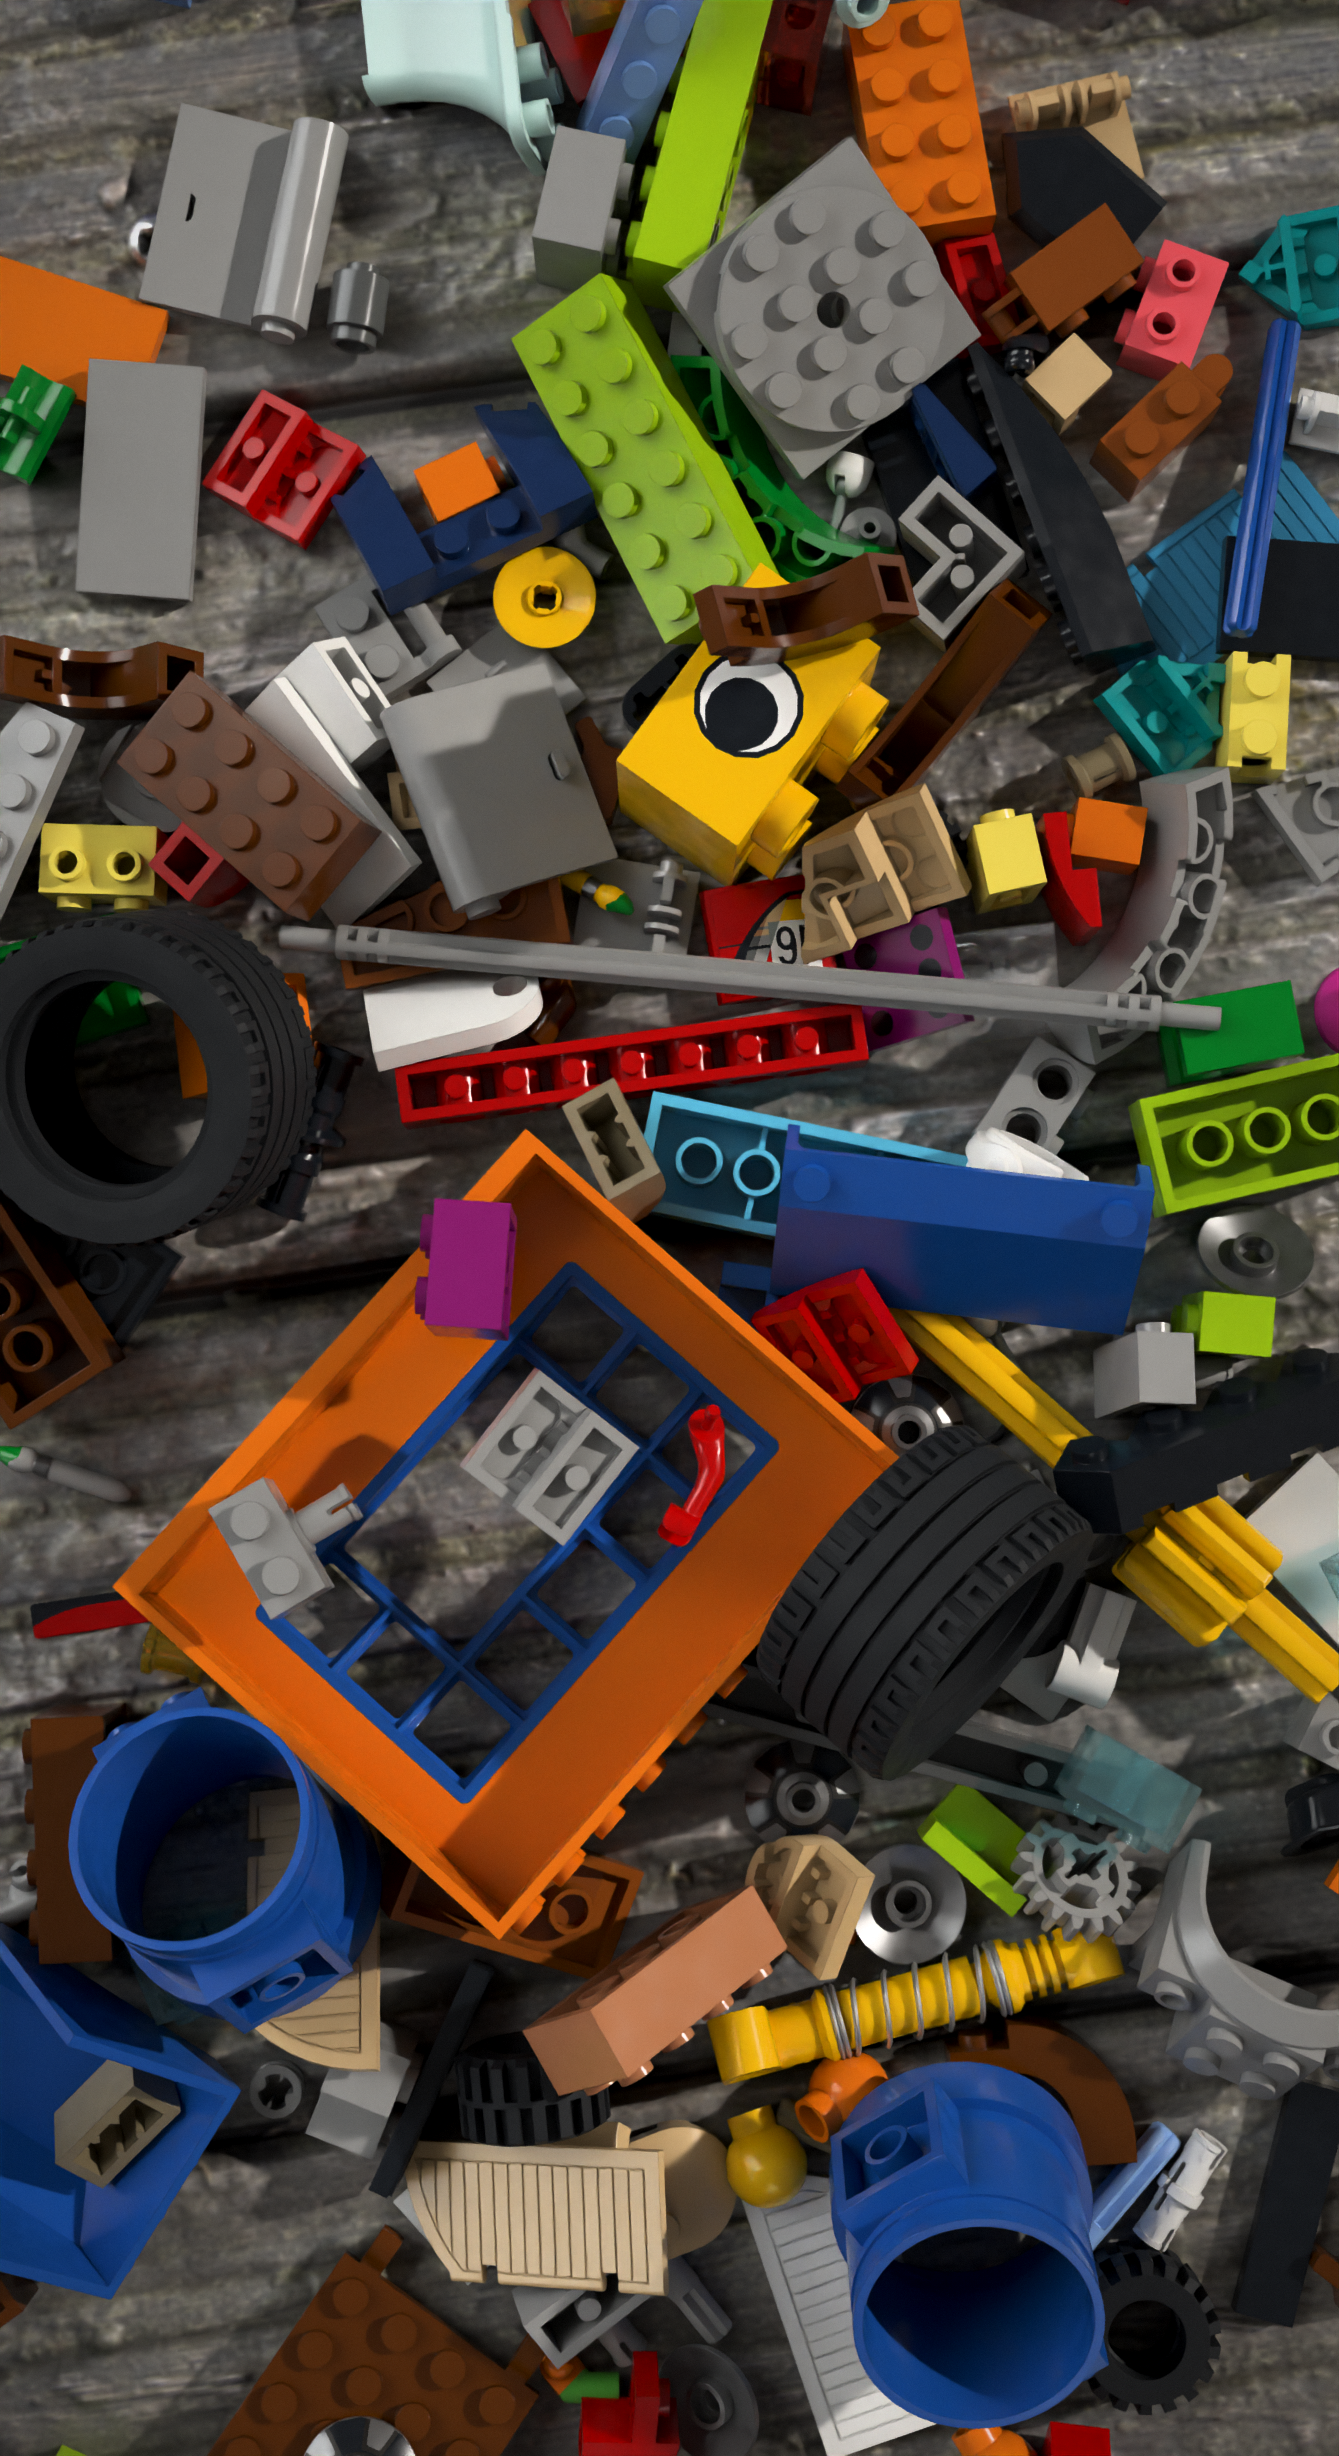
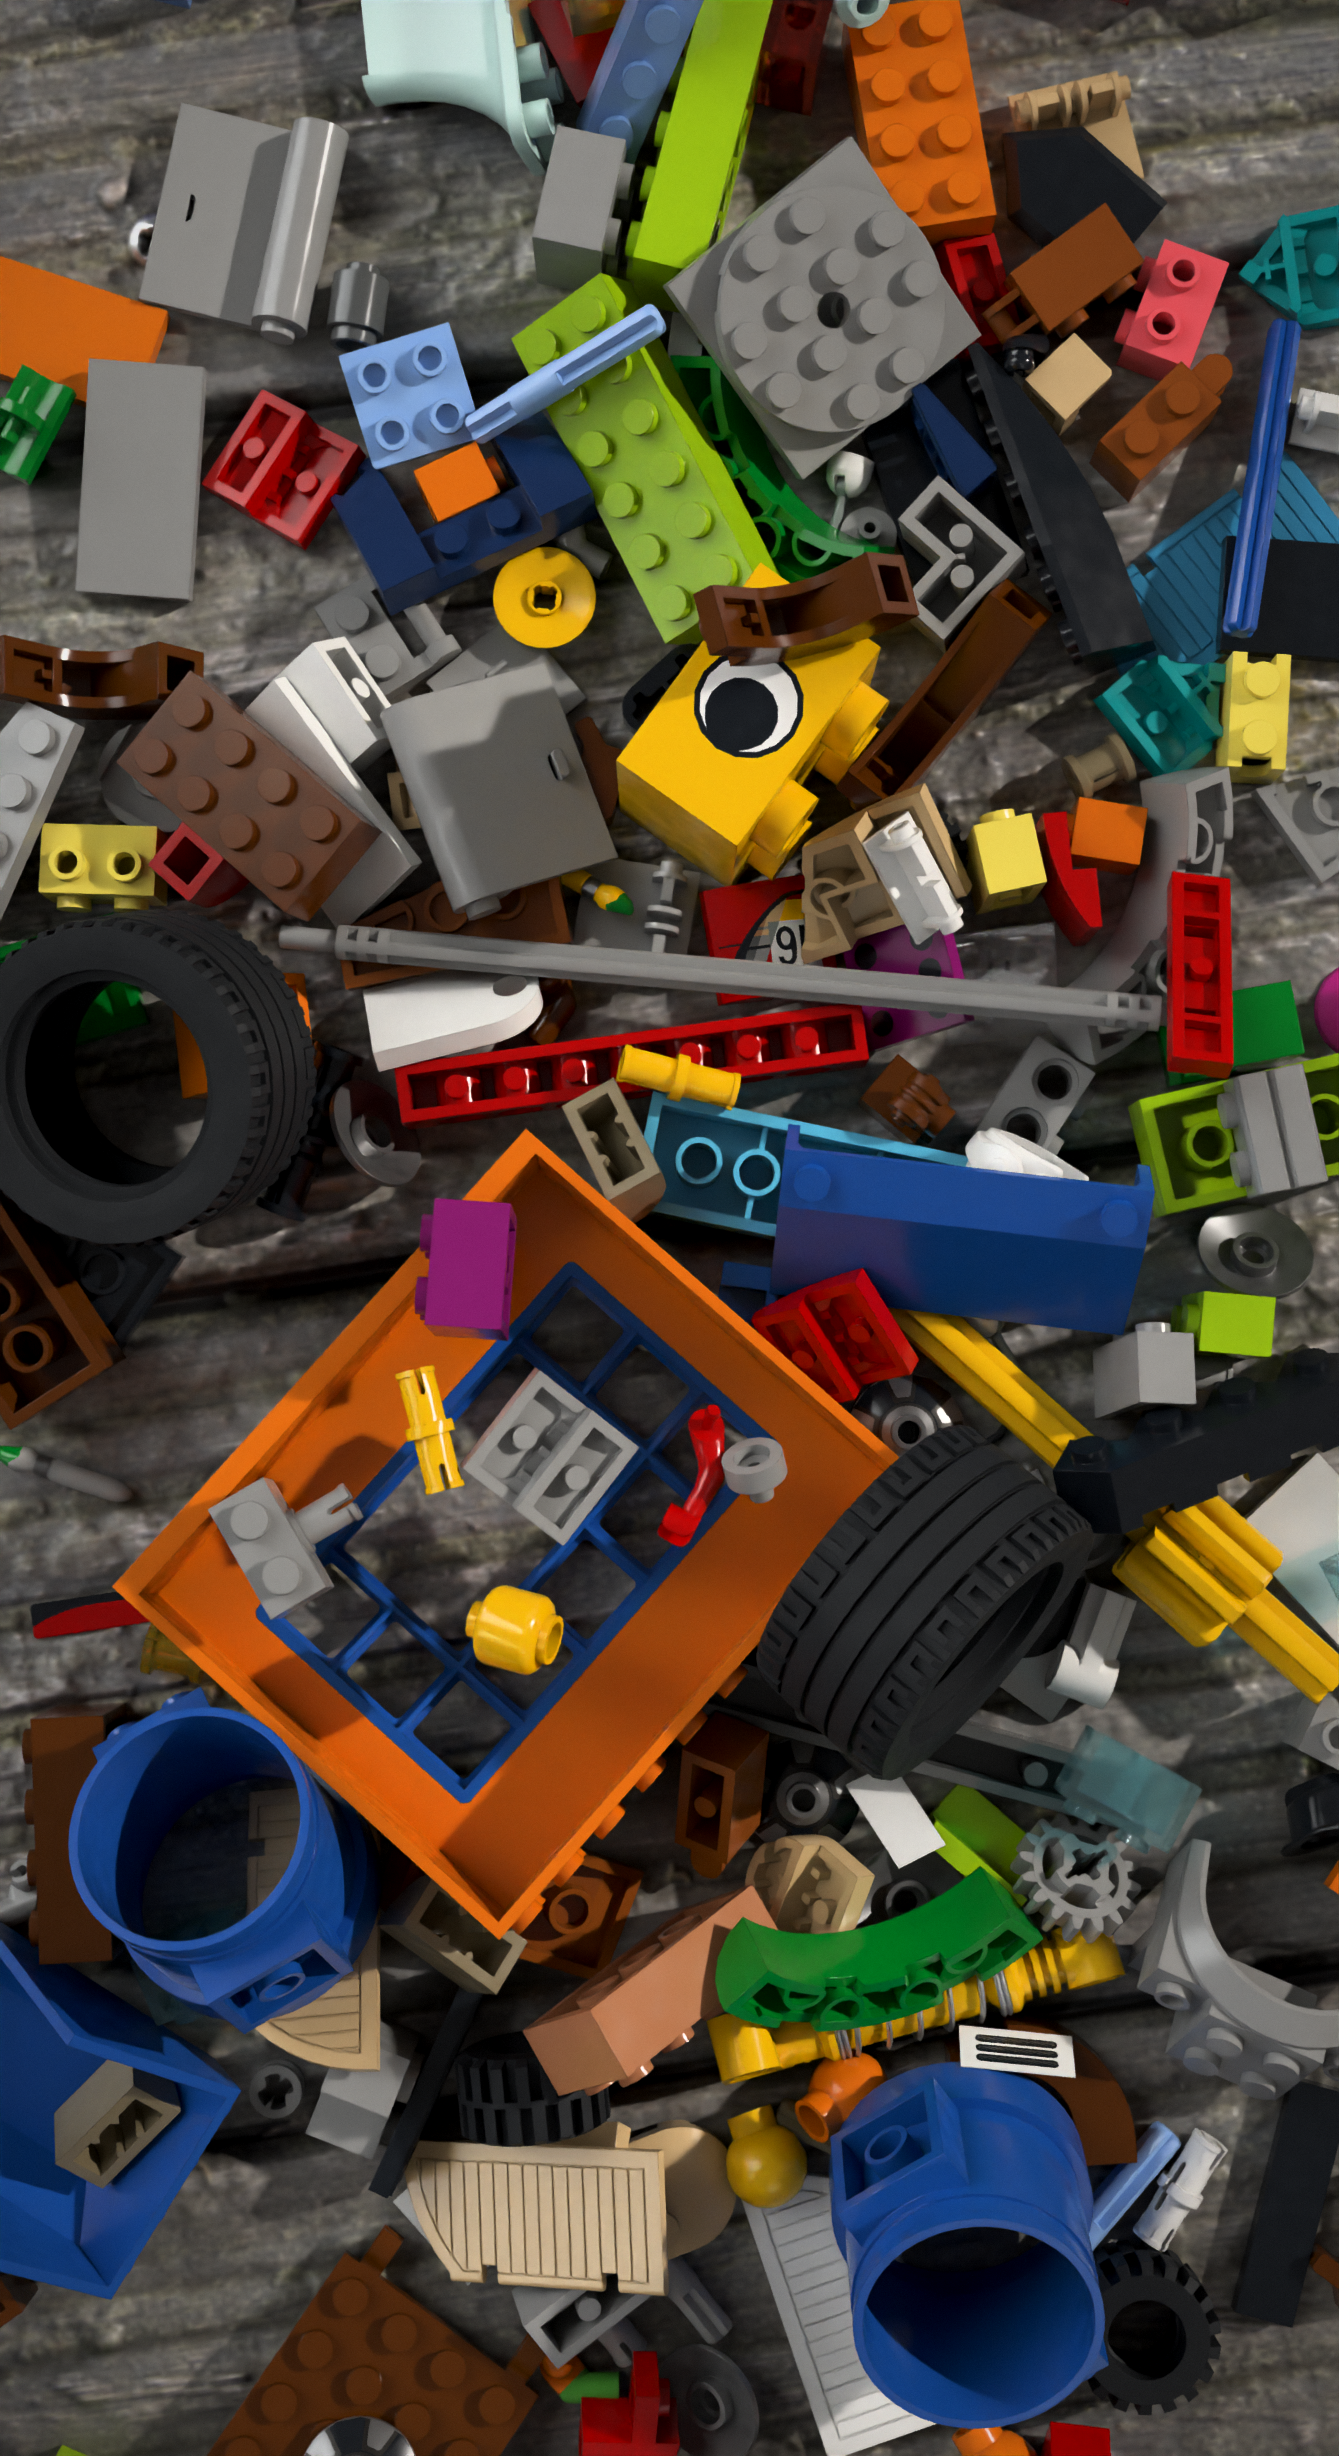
none -> flat silver dish [329,1079,421,1187]
none -> light blue bracket [338,322,476,470]
none -> dark tan brick [376,1874,528,1995]
none -> yellow pin [395,1365,465,1495]
none -> light blue axle [465,304,666,444]
none -> yellow head [465,1585,564,1675]
none -> yellow pin [616,1044,741,1111]
none -> dark orange brick [674,1711,769,1879]
none -> green brick [715,1866,1043,2032]
none -> light grey tile [721,1437,788,1503]
none -> white sticker [845,1774,946,1869]
none -> reddish brown brick [857,1054,956,1145]
none -> white hinge [861,811,964,945]
none -> white sticker [959,2025,1076,2078]
none -> red hinge [1167,871,1234,1079]
none -> light grey brick [1217,1063,1329,1199]

